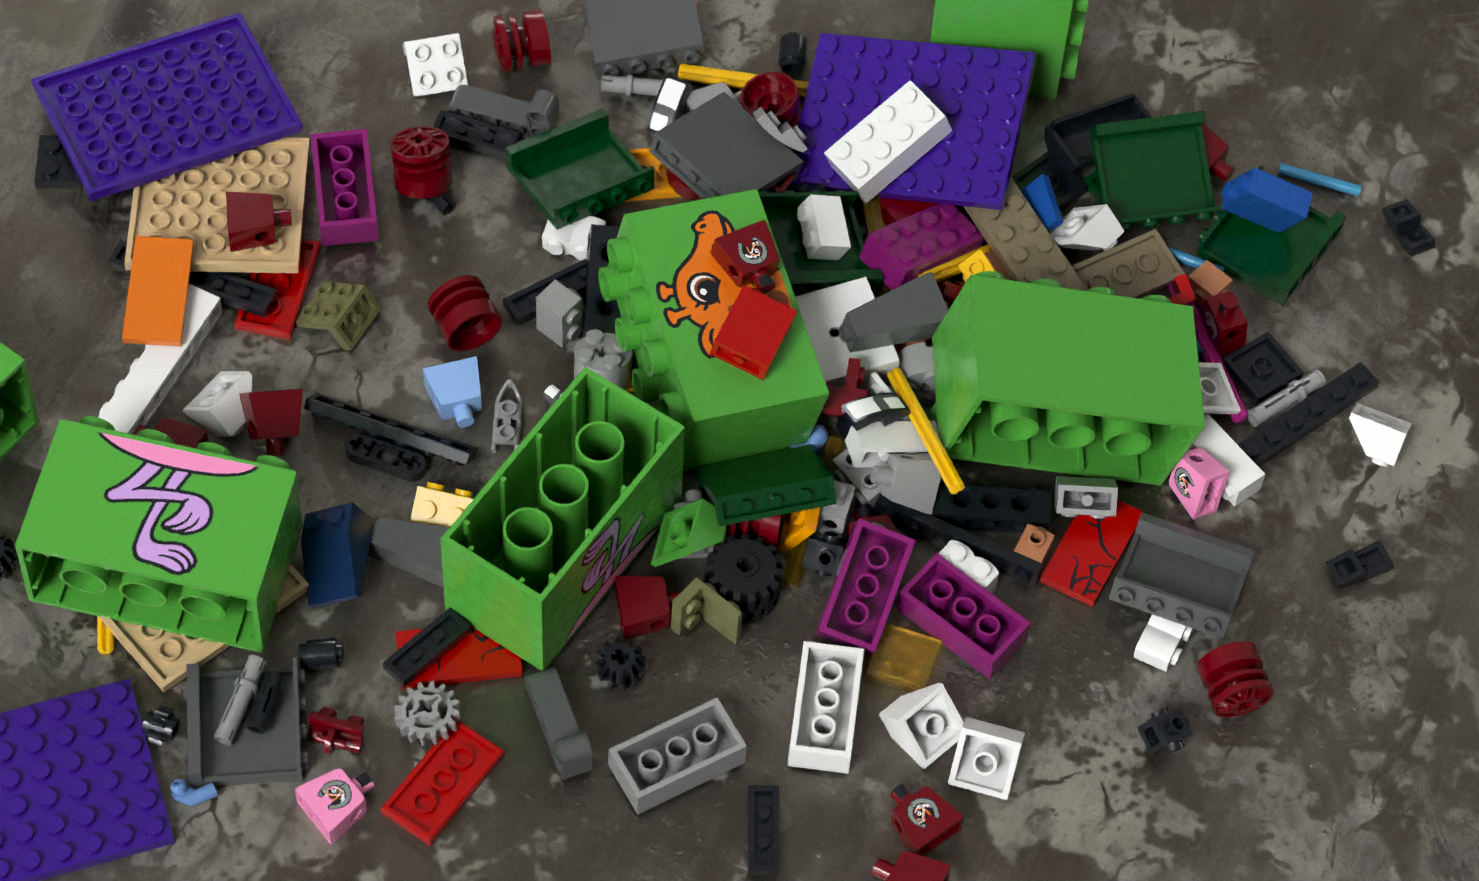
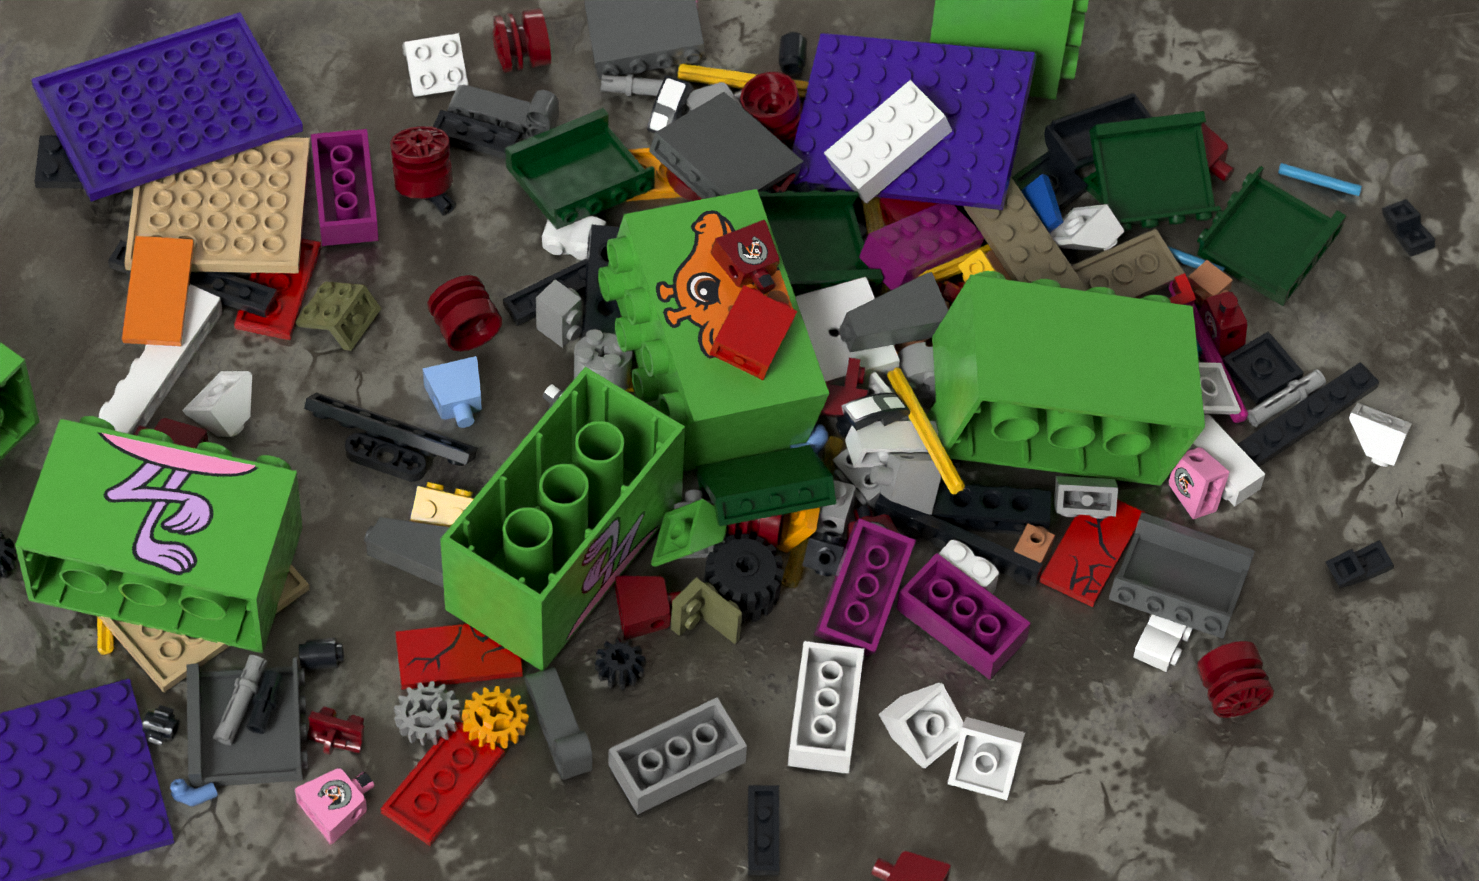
dark red torso [226,192,292,252] -> none
dark red torso [239,389,303,456] -> none
dark blue slope [300,502,374,608] -> none
black plate [383,607,471,688] -> none
light grey piece [491,379,523,453] -> none
light grey slope [752,107,807,152] -> none
white brick [797,194,851,260] -> none
clear yellow plate [866,623,942,693] -> none
dark red torso [890,784,964,856] -> none
black brick [1137,707,1193,755] -> none
blue brick [1221,167,1313,233] -> none
none -> light orange gear [461,686,529,750]

